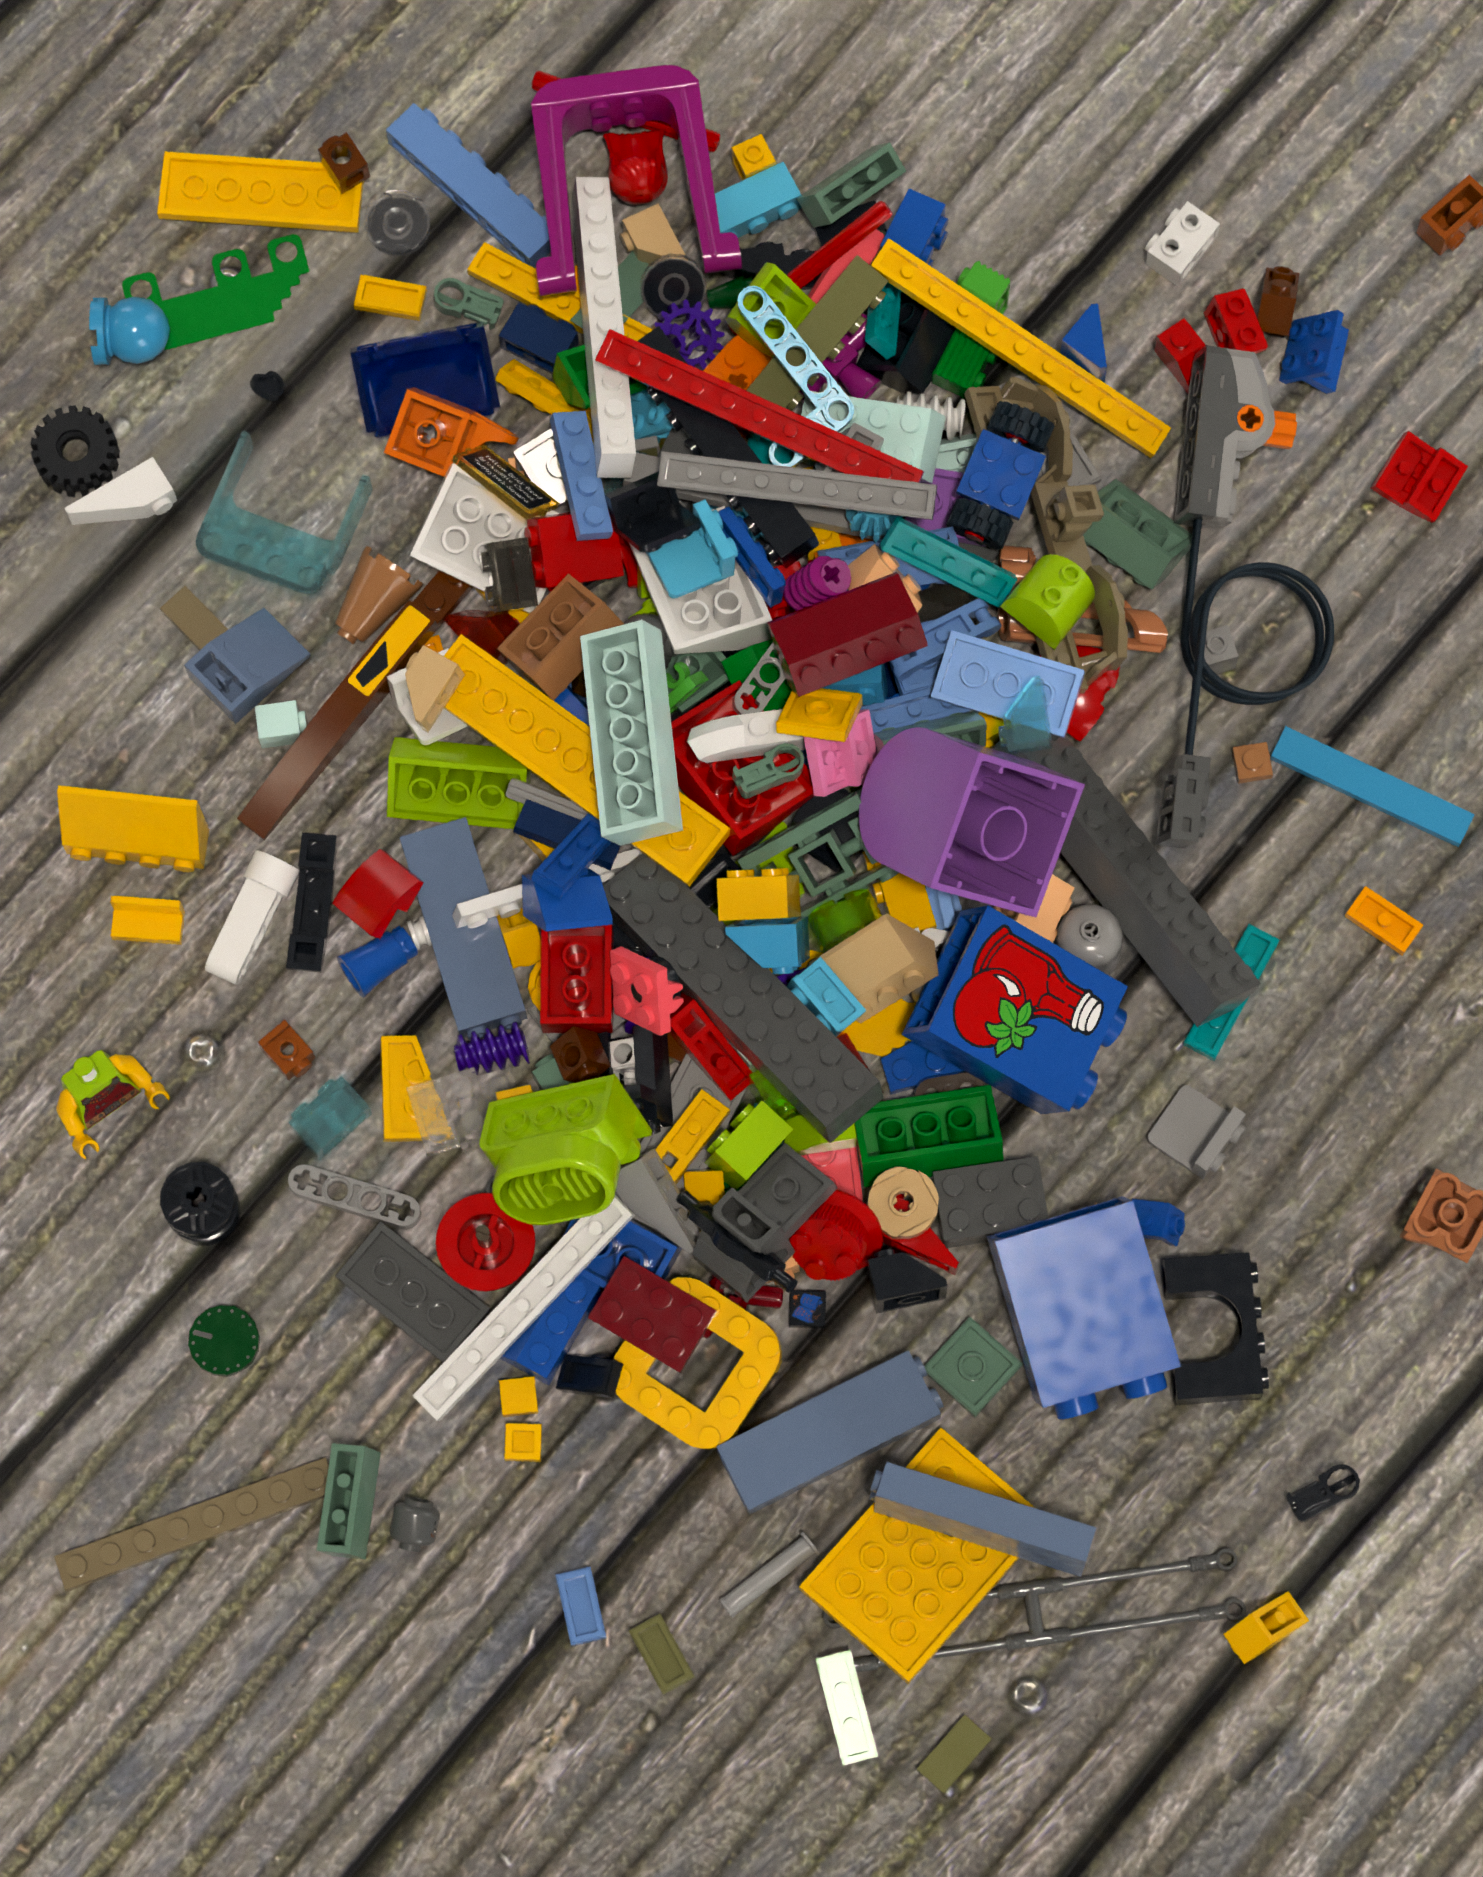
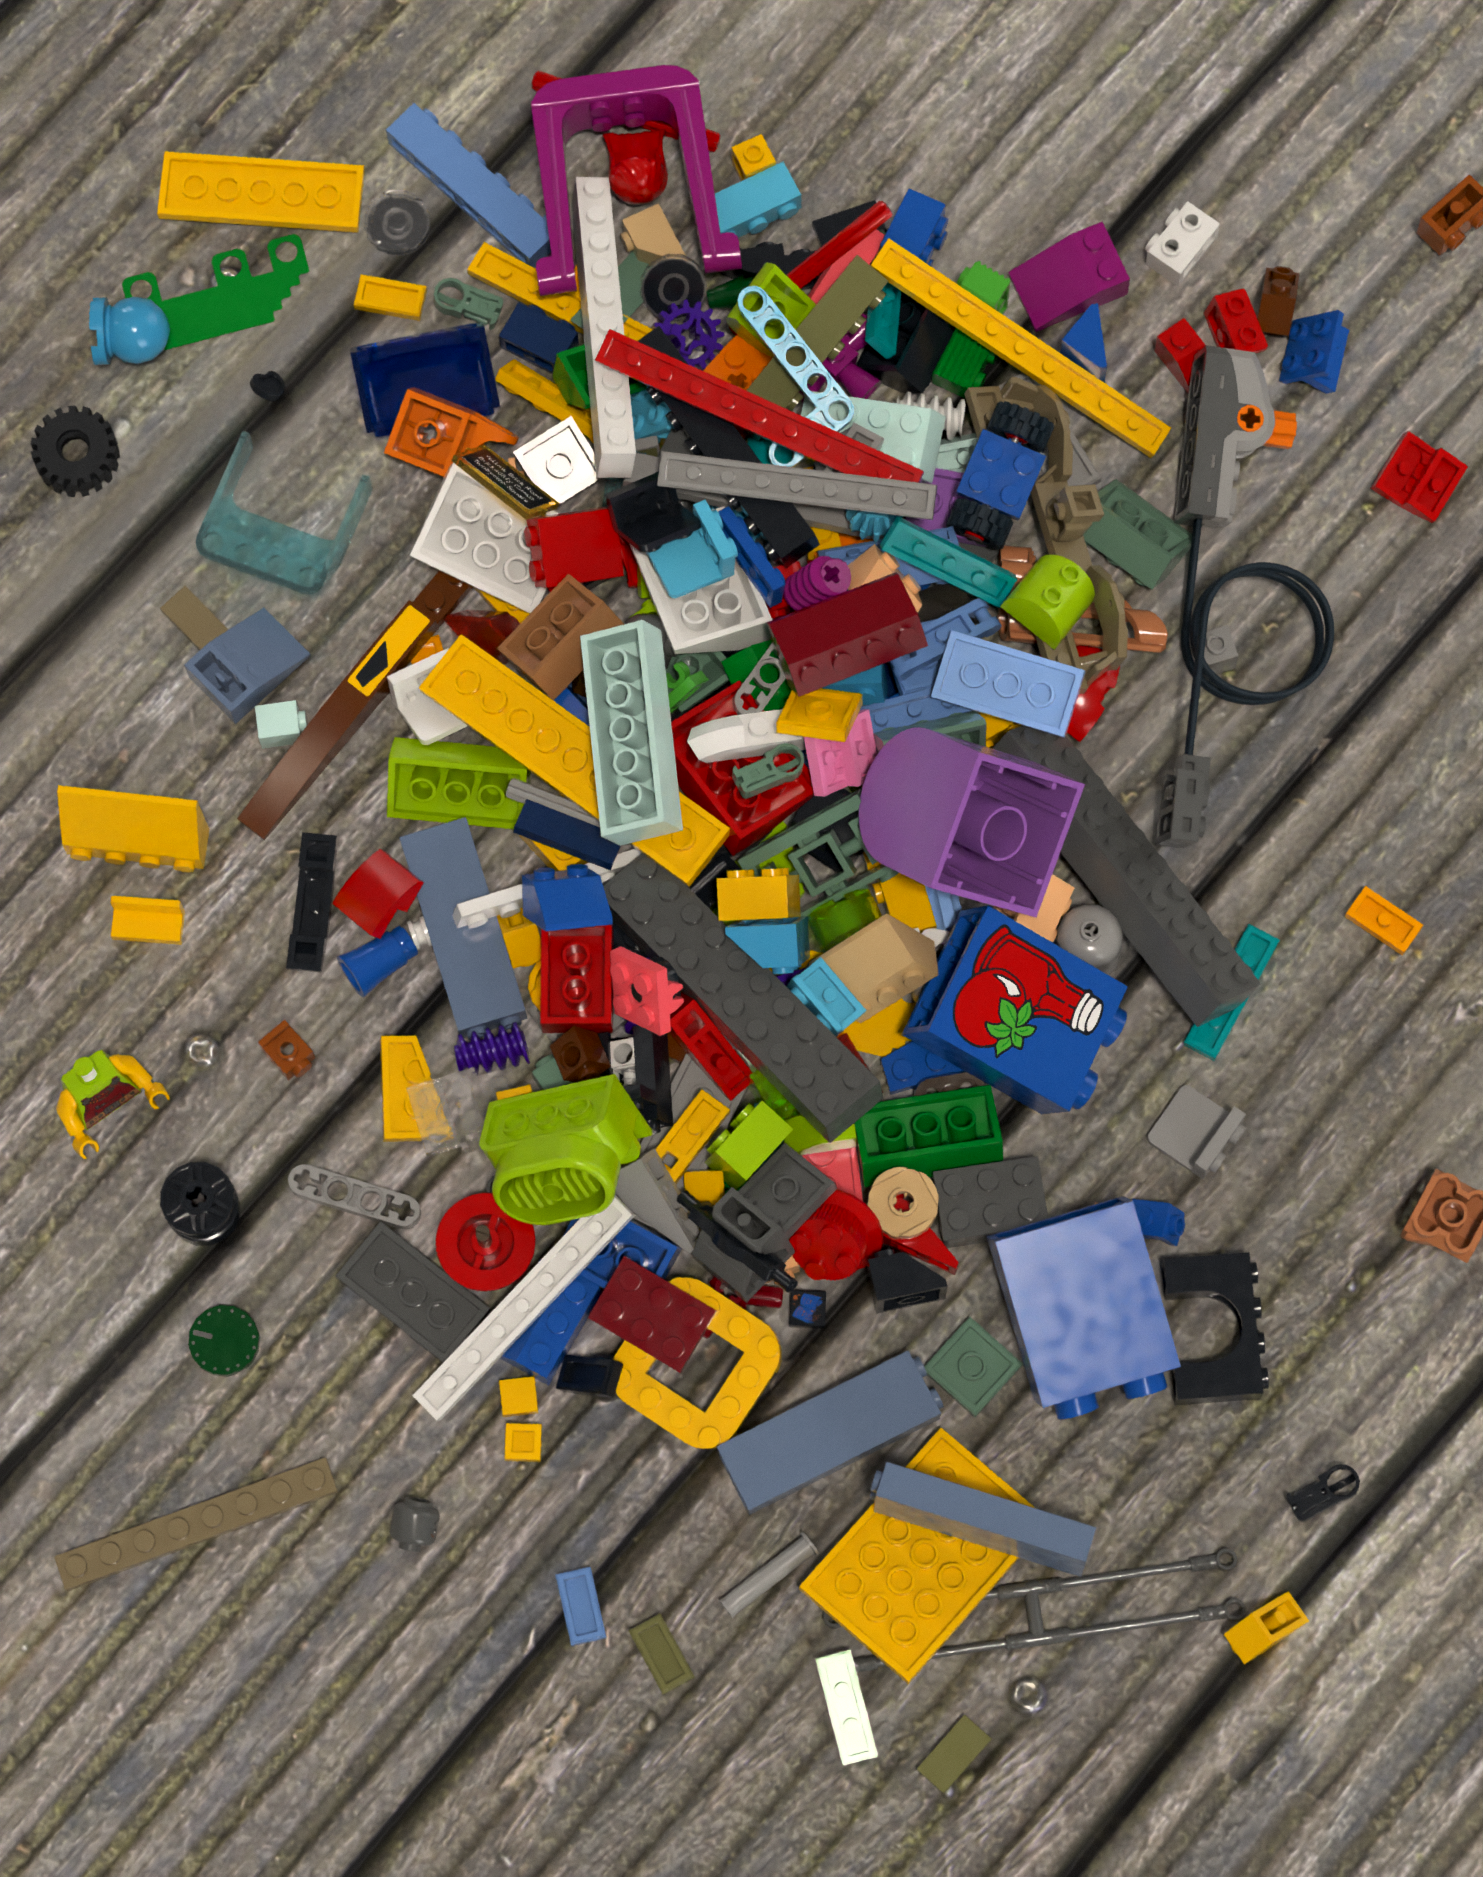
white slope [64,457,177,525] -> none
white beam [205,850,299,985] -> none
clear light blue brick [288,1076,372,1160] -> none
sand green brick [316,1443,381,1559] -> none
reddish brown brick [318,132,370,194] -> none
medium nougat cone [335,545,423,644] -> none
tan slope [405,645,465,733] -> none
clear smoke brick [479,537,538,614] -> none
blue tile [531,813,612,898] -> none
medium blue plate [550,411,613,541] -> none
sand green brick [797,142,906,228] -> none
clear light blue slope [998,676,1053,755] -> none
medium nougat plate [1232,742,1273,784] -> none
dark azure tile [1270,726,1475,848] -> none
none -> magenta slope [1008,222,1130,332]

